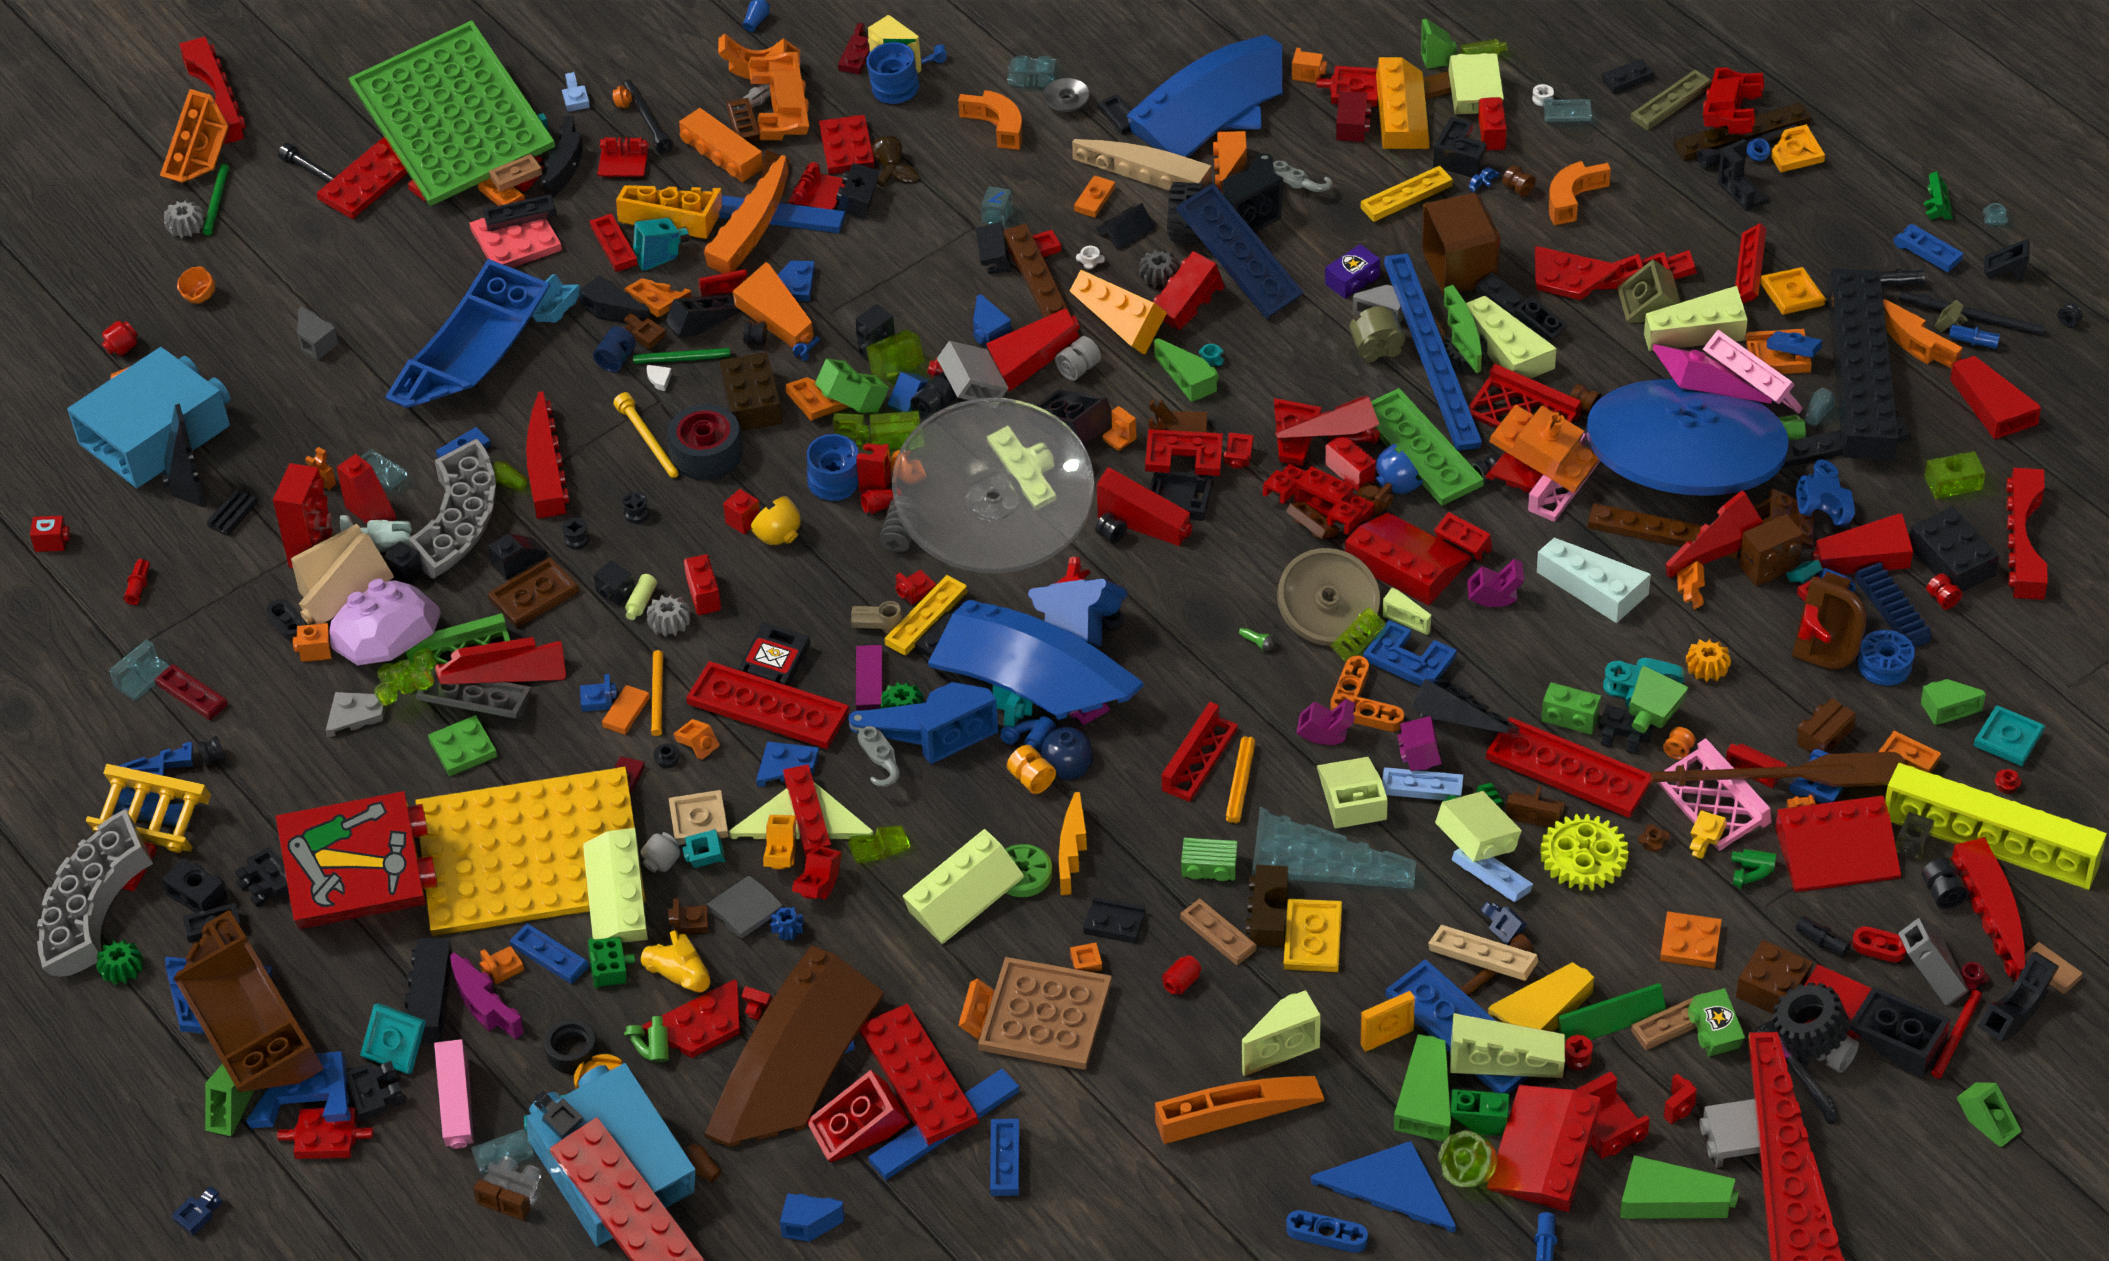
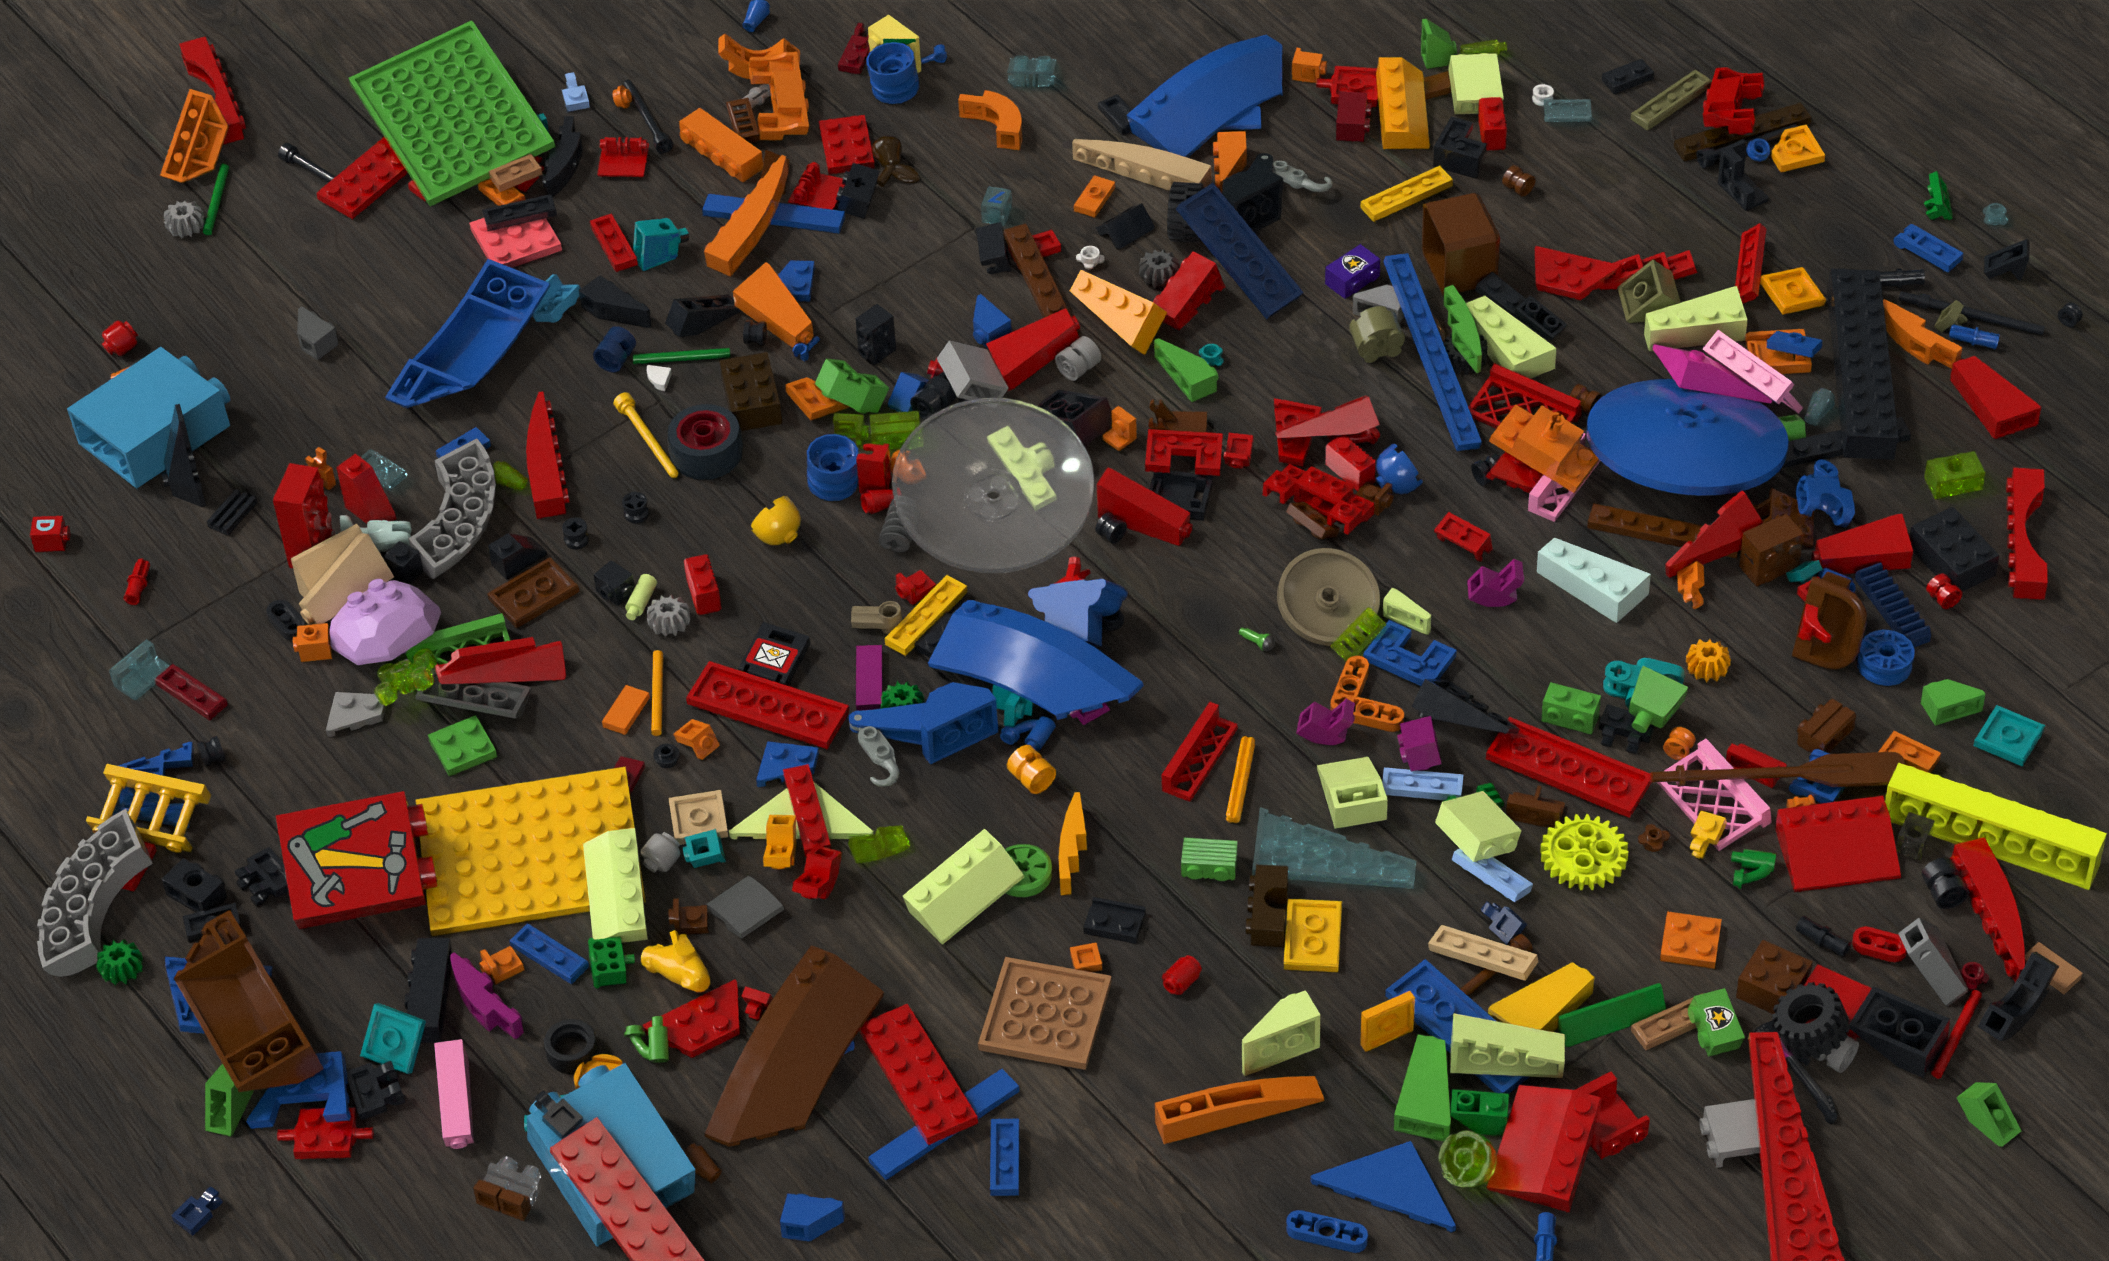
orange hair [177,266,216,304] -> none
clear light blue plate [471,1129,534,1175] -> none
blue bracket [580,674,617,712] -> none
light orange wedge [616,185,722,239] -> none
reddish brown plate [624,313,666,349] -> none
orange wing [625,278,691,317] -> none
red slope [699,269,747,297] -> none
red brick [723,489,760,534] -> none
blue gear [770,907,804,940] -> none
red slope [807,1070,910,1163] -> none
clear neon green brick [866,329,925,380] -> none
orange plate [958,978,994,1040] -> none
dark blue cylinder [1041,727,1093,780] -> none
flat silver dish [1043,78,1089,112] -> none
medium nougat tile [1180,898,1257,965] -> none
red slope [1345,512,1472,606] -> none
bright green plate [1371,388,1484,506] -> none
blue piece [1469,167,1500,193] -> none
orange arch [1549,161,1611,225] -> none
red wheel [1565,1035,1593,1070] -> none
bright green slope [1620,1155,1739,1219] -> none
red bracket [1663,1074,1697,1125] -> none
red plate [1995,769,2022,794] -> none

